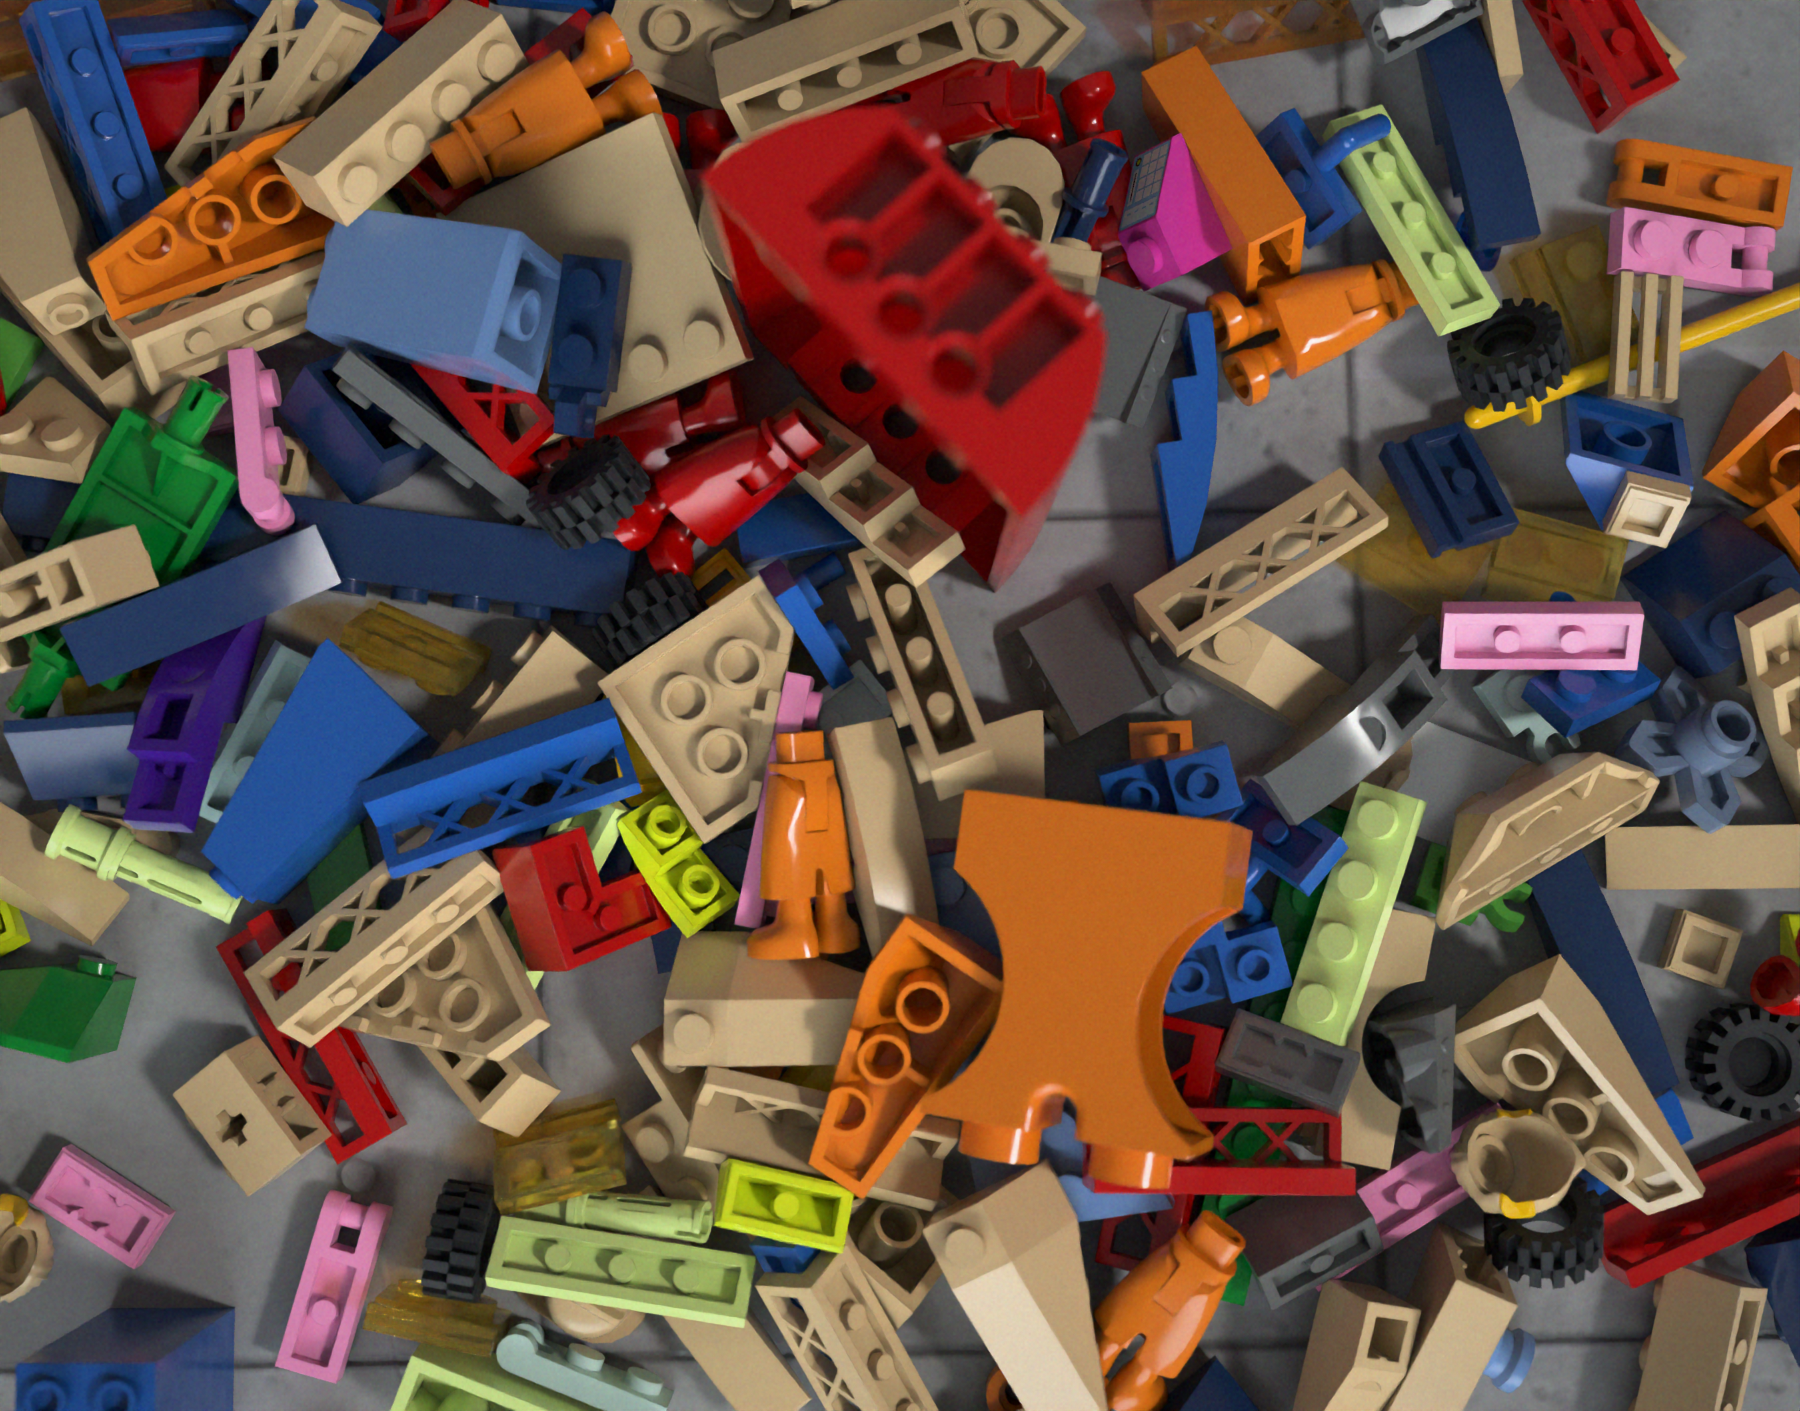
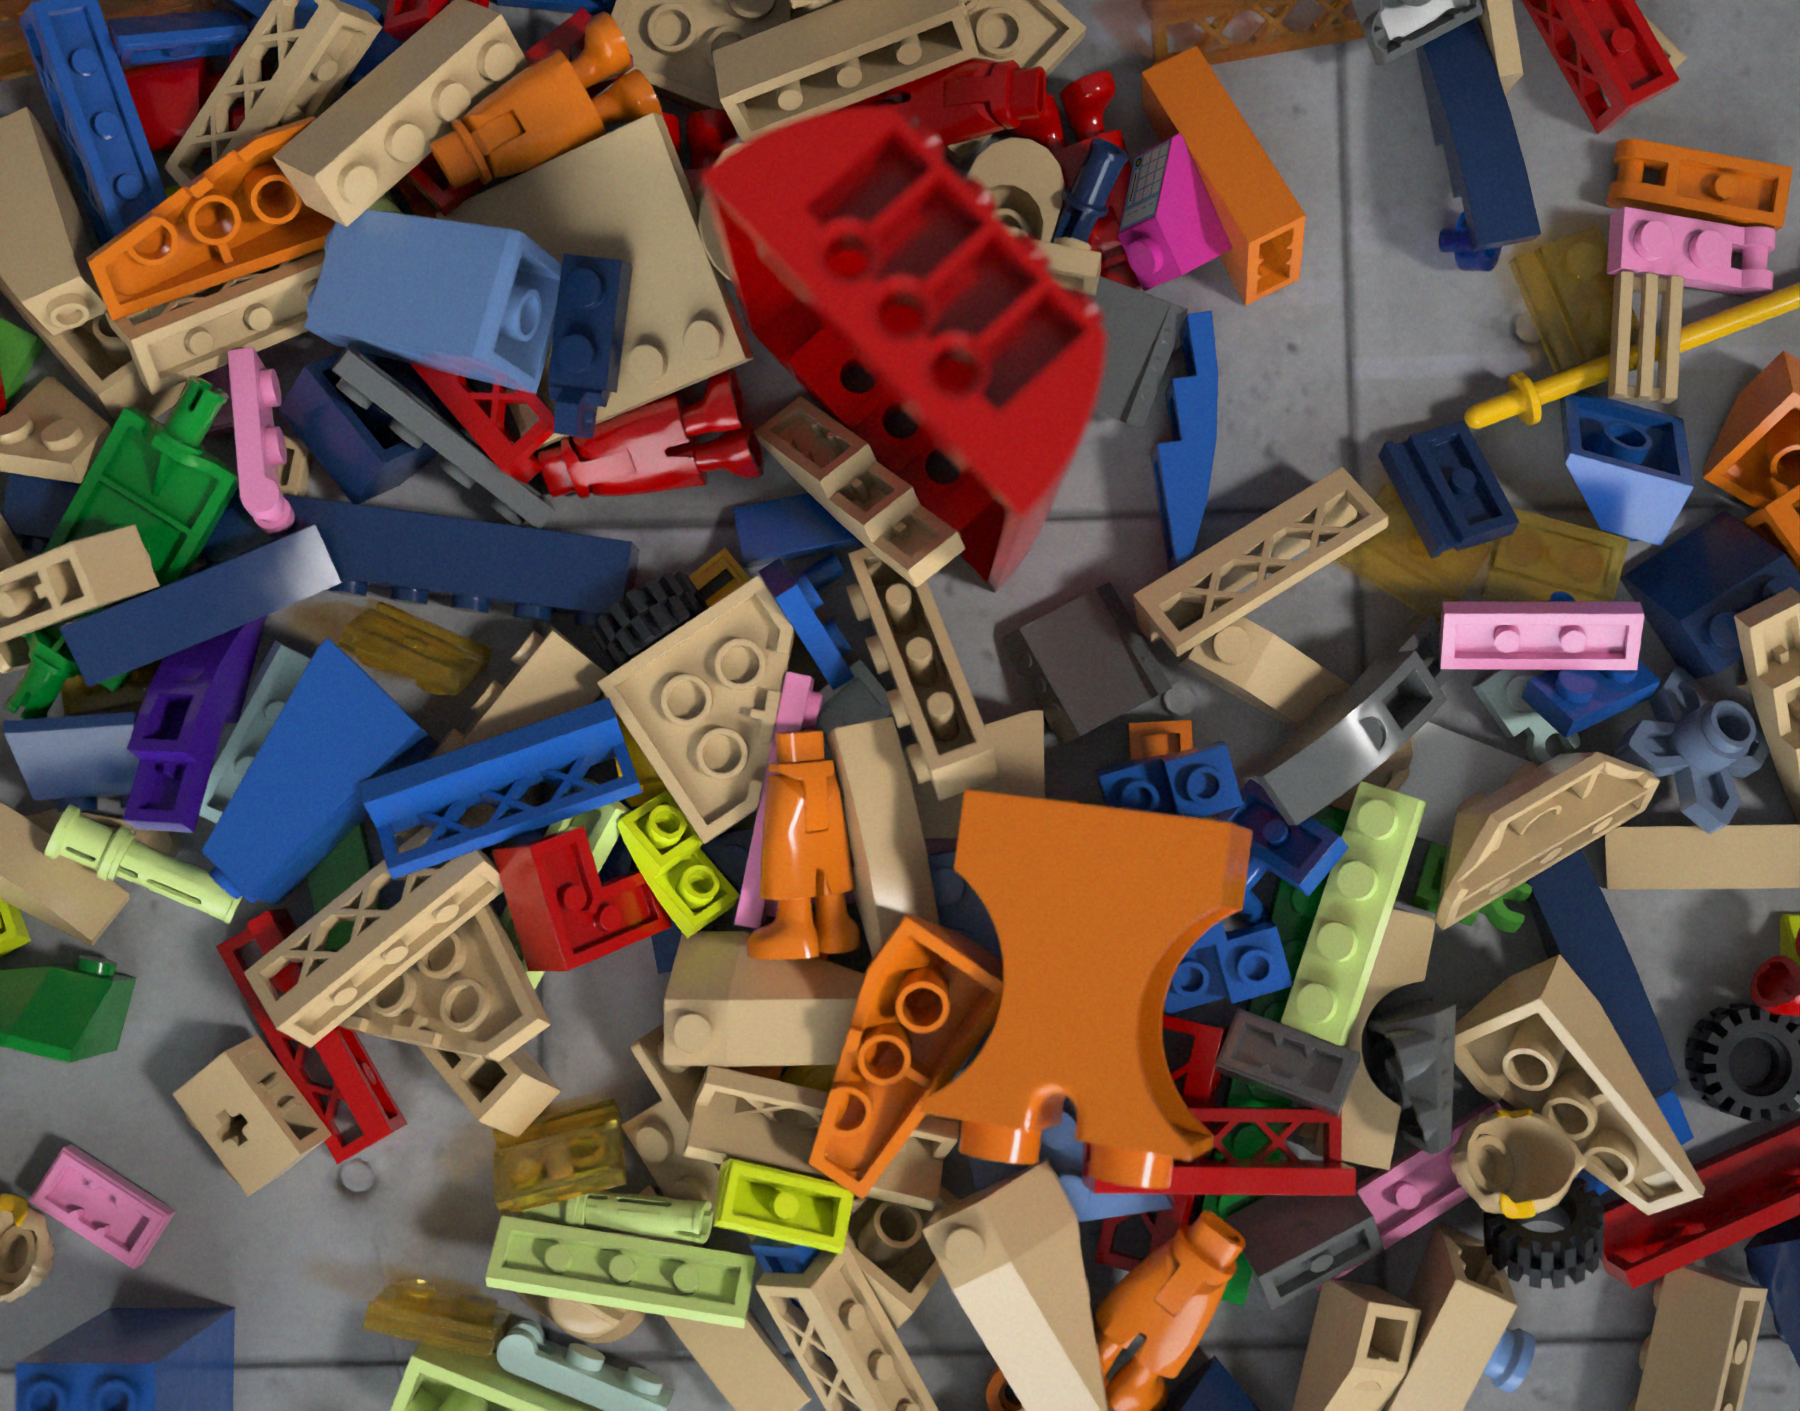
bright pink plate [275,1189,393,1384] -> none
black tyre [421,1178,503,1304] -> none
black tyre [526,434,651,550] -> none
red piece [613,408,826,579] -> none
orange piece [1205,258,1419,407] -> none
blue plate [1255,108,1391,250] -> none
yellowish green plate [1322,104,1500,337] -> none
black tyre [1447,298,1572,412] -> none
tan tile [1603,471,1692,548] -> none
tan tile [1657,909,1743,990] -> none

